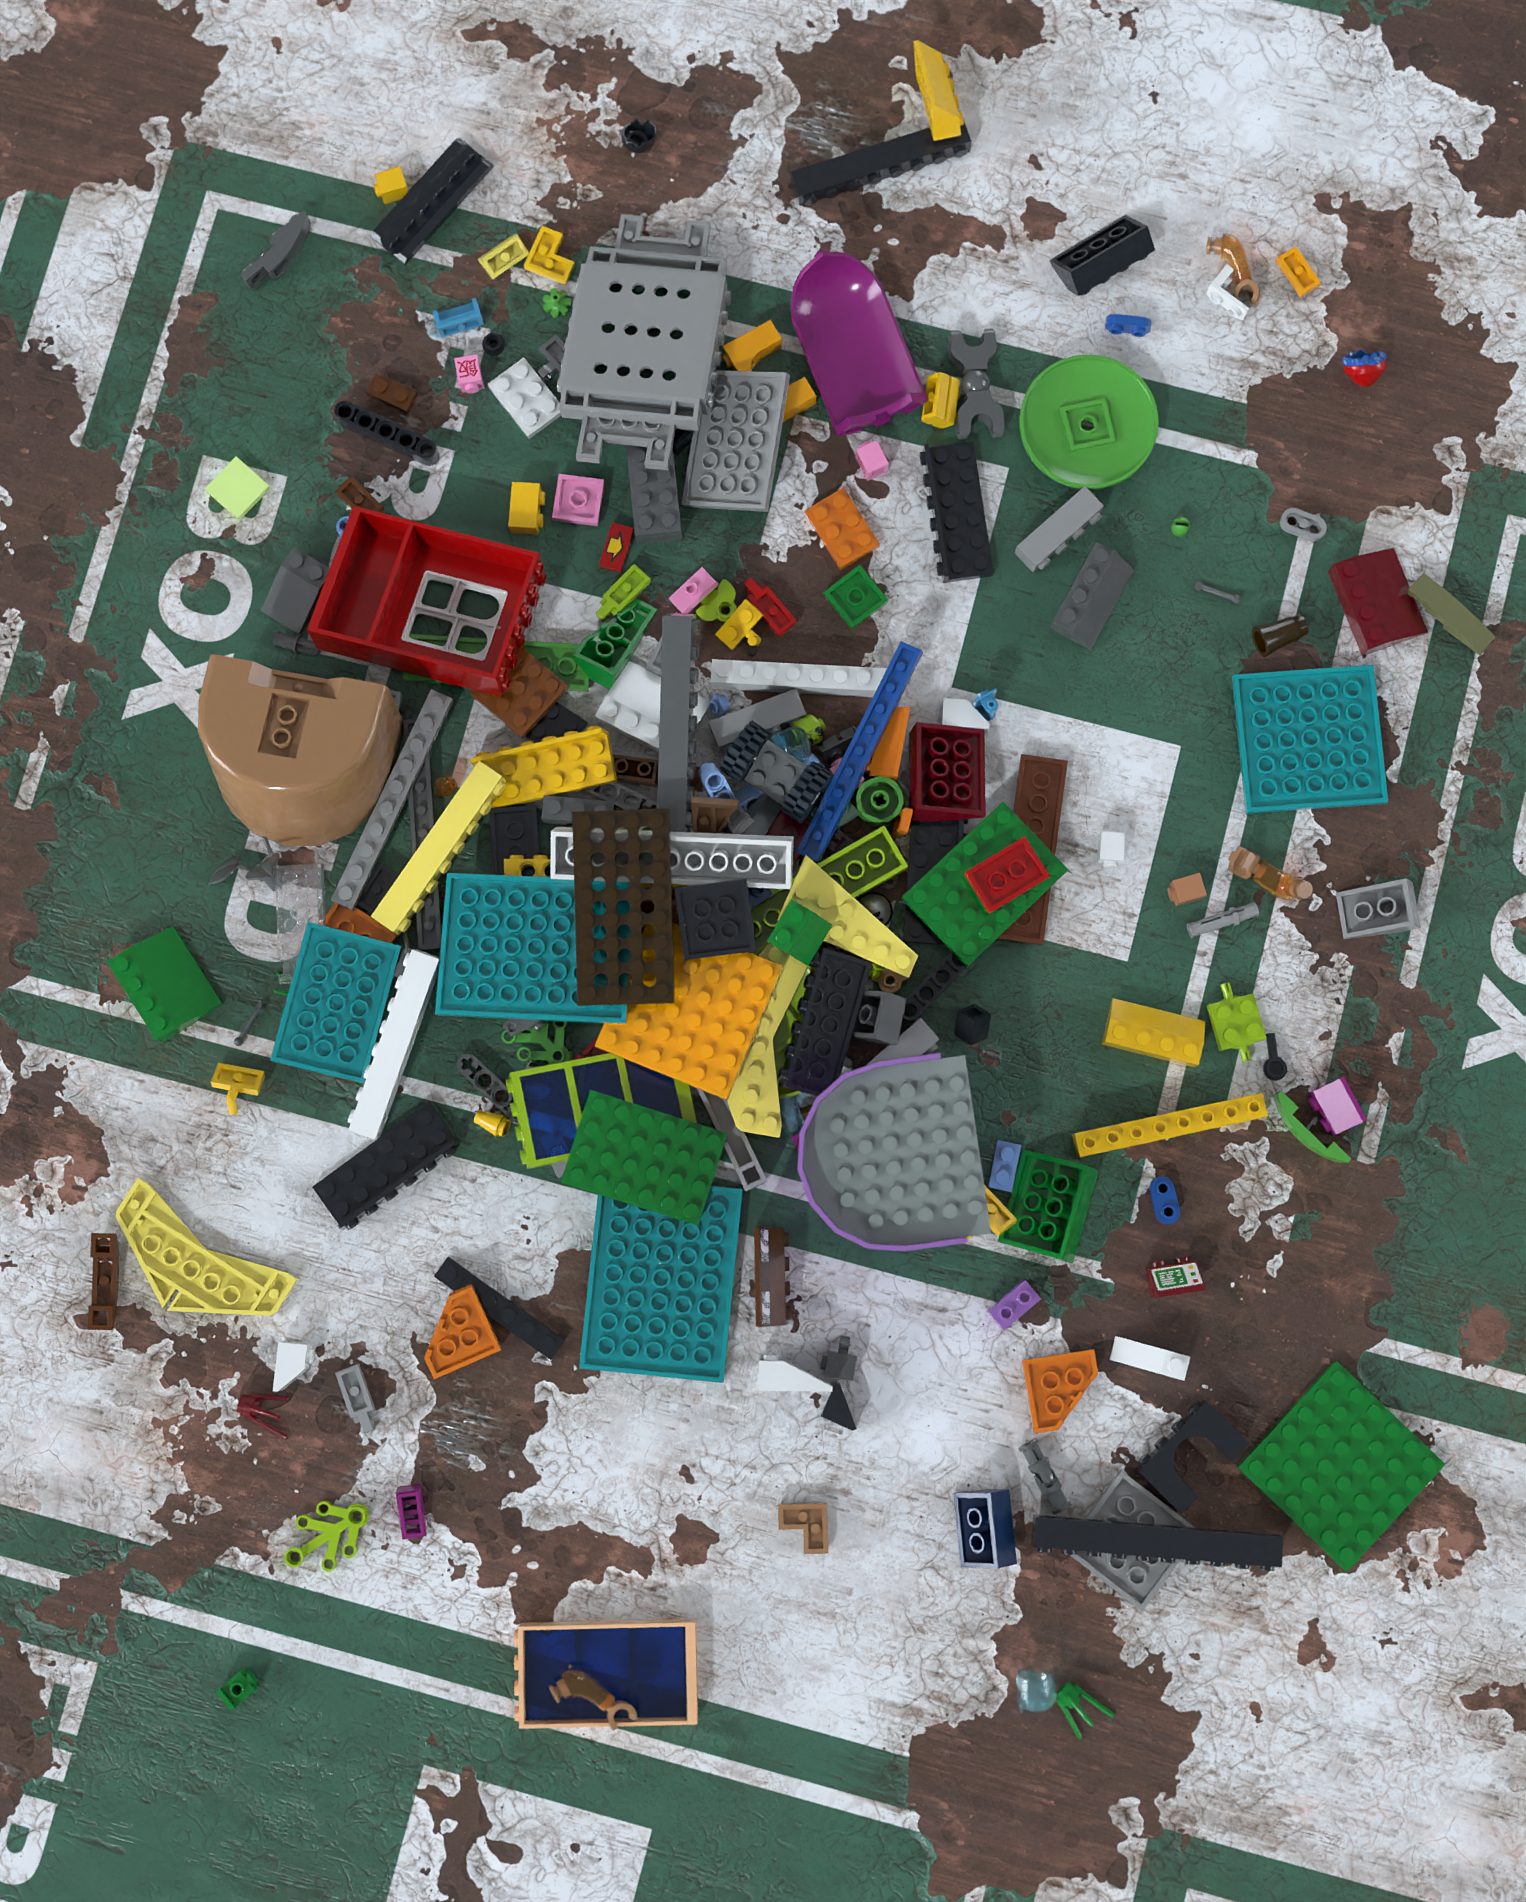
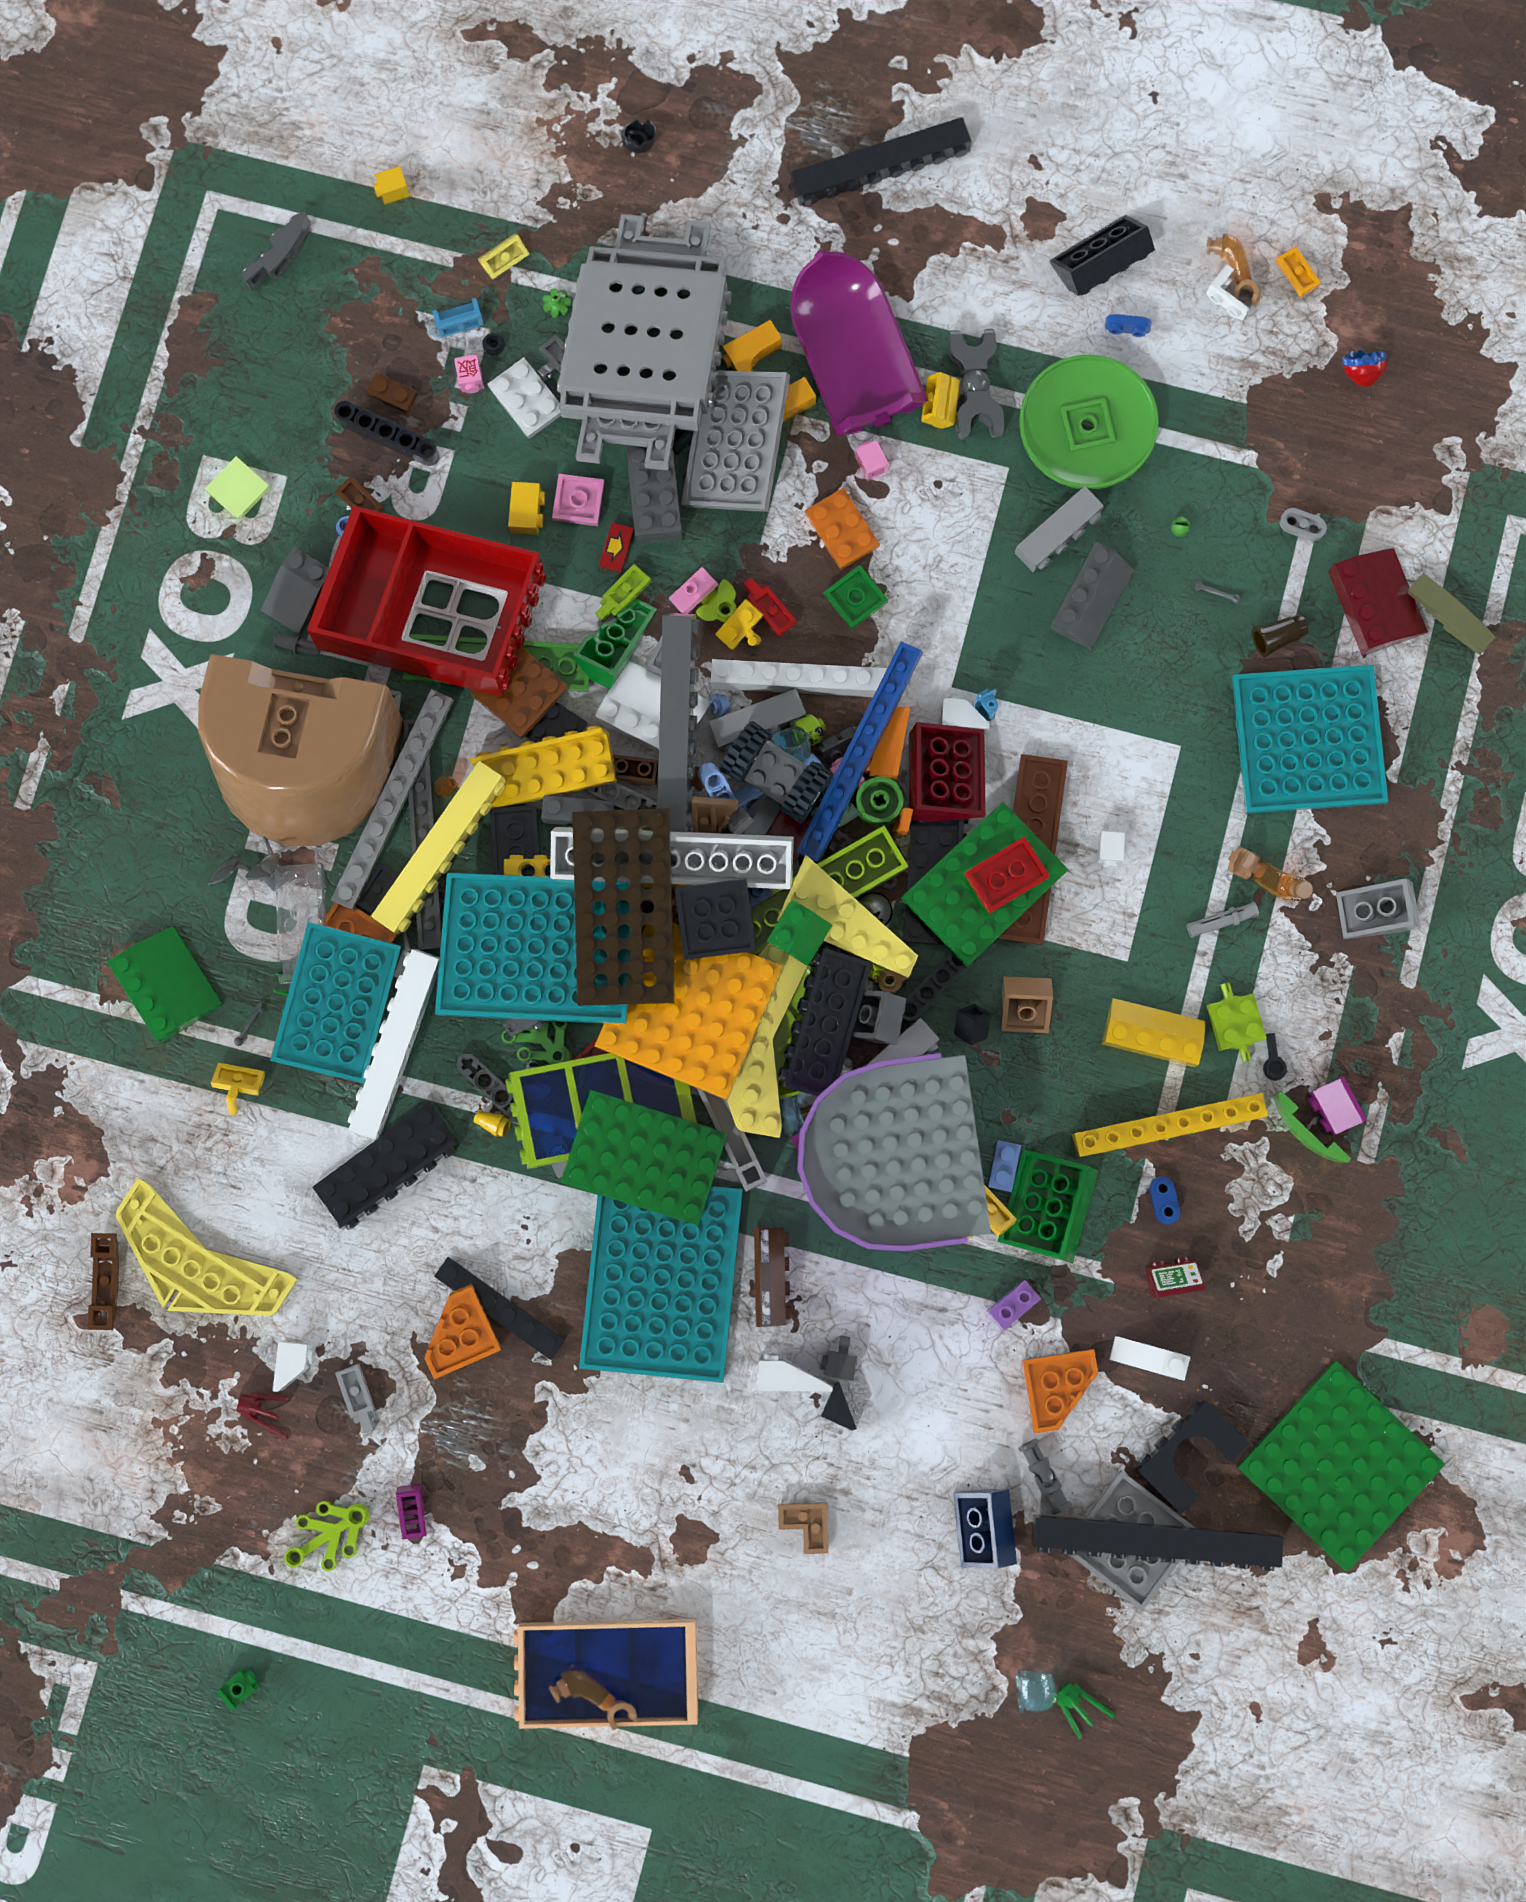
black plate [371,138,494,265] -> none
yellow plate [524,226,575,285] -> none
yellow slope [913,40,964,141] -> none
black bracket [919,441,994,583] -> none
nougat brick [1167,873,1207,906] -> none
none -> medium nougat slope [1001,977,1053,1033]

